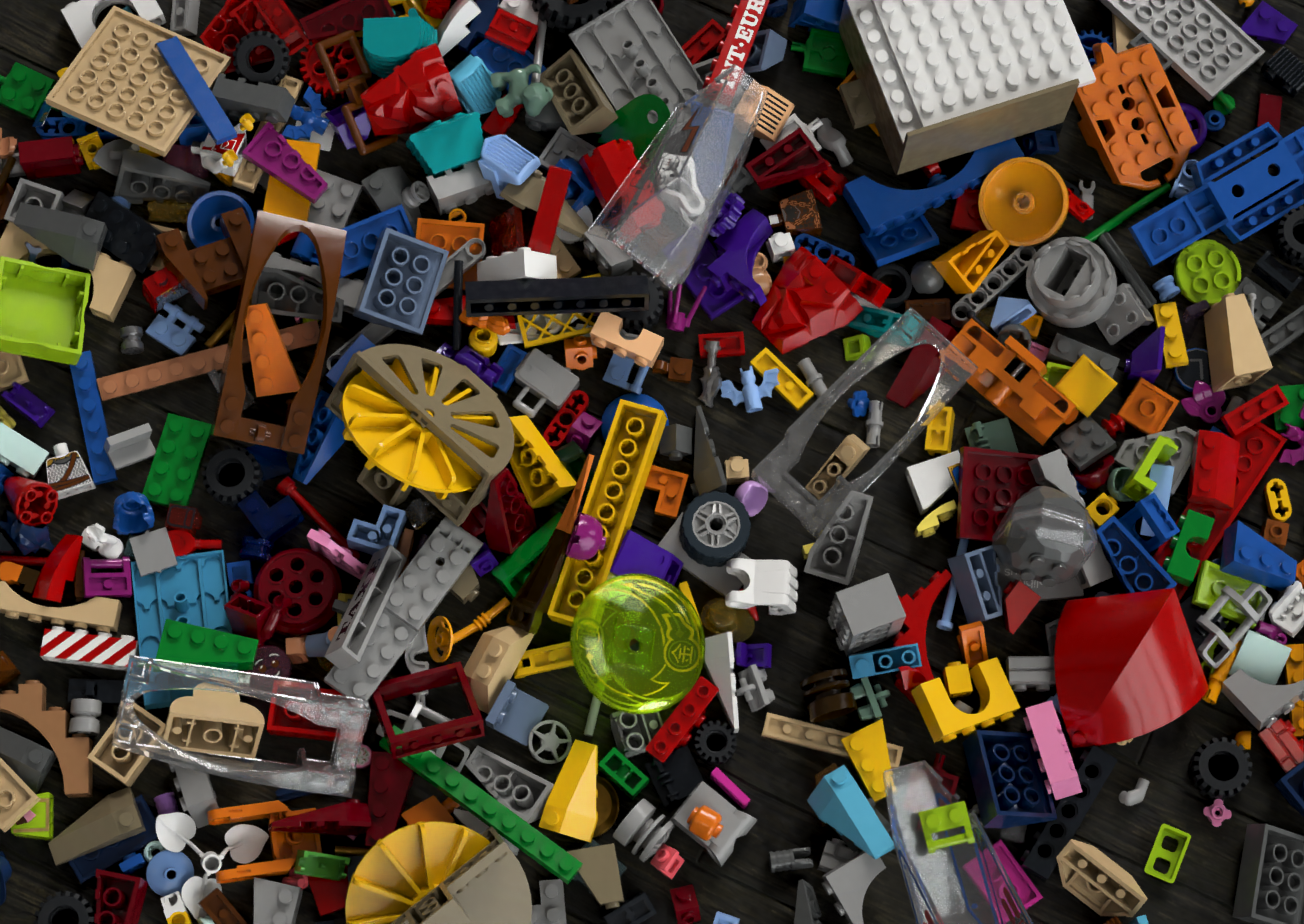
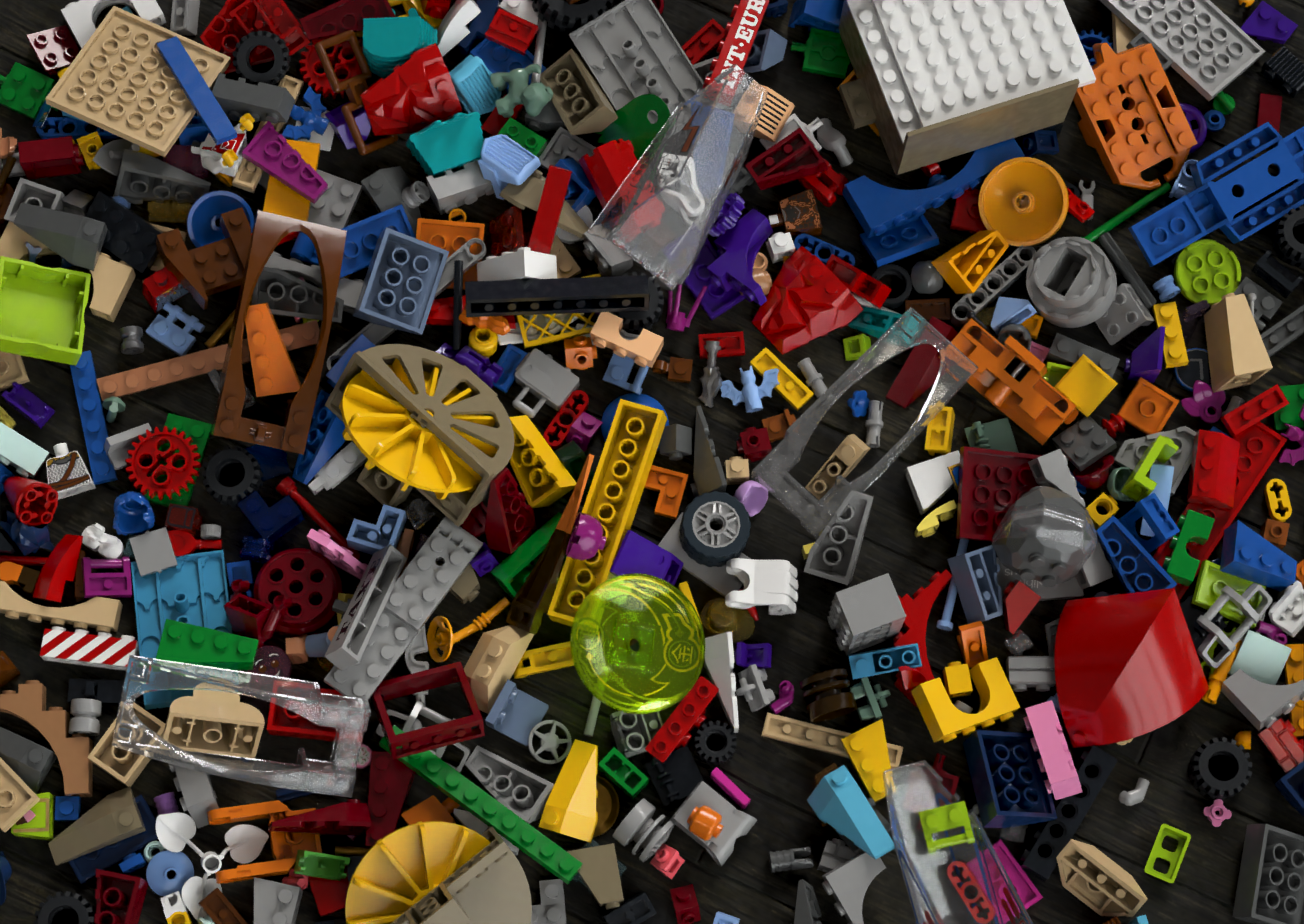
none -> hinge [26,25,80,77]
none -> blue plate [55,796,81,821]
none -> sand green plate [102,396,126,423]
none -> red gear [125,426,201,500]
none -> light grey axle [200,524,221,540]
none -> white hinge [308,442,367,495]
none -> green brick [498,117,547,158]
none -> dark red brick [736,427,772,462]
none -> dark orange bracket [761,409,797,442]
none -> magenta arm [769,680,794,714]
none -> red beam [947,861,996,924]
none -> clear wheel [1004,629,1033,656]

